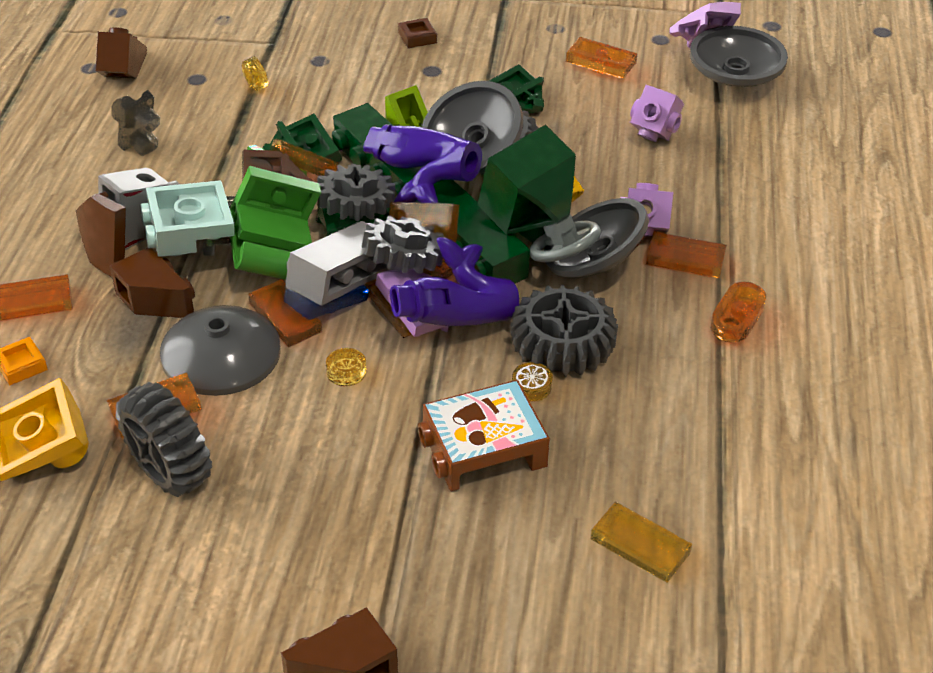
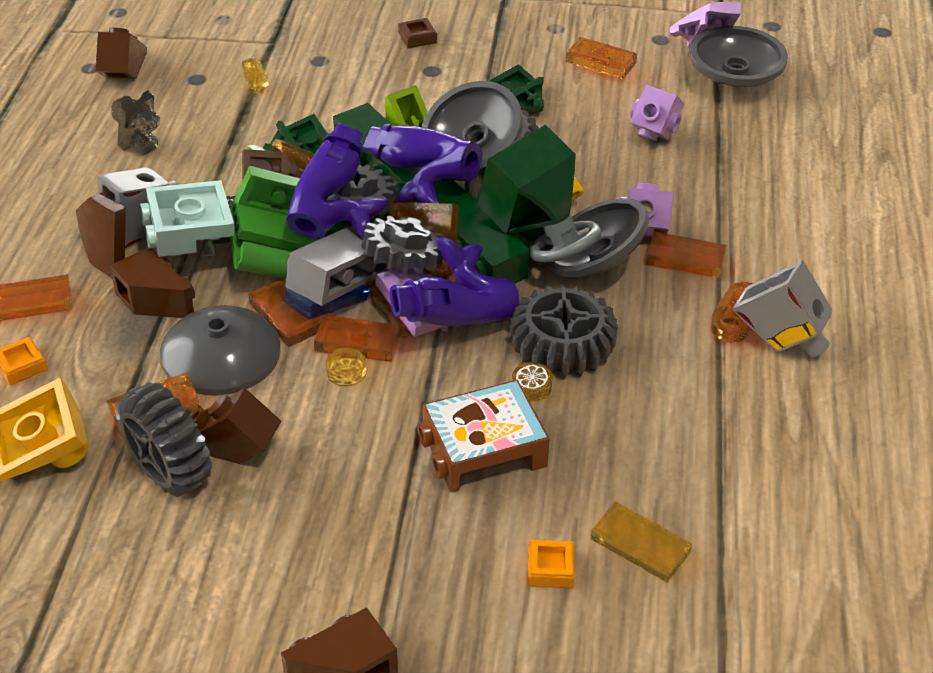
none -> reddish brown slope [191,388,282,464]
none -> dark purple piece [286,124,388,239]
none -> clear orange plate [314,315,401,362]
none -> light orange tile [528,540,575,588]
none -> light grey torso [732,260,832,358]

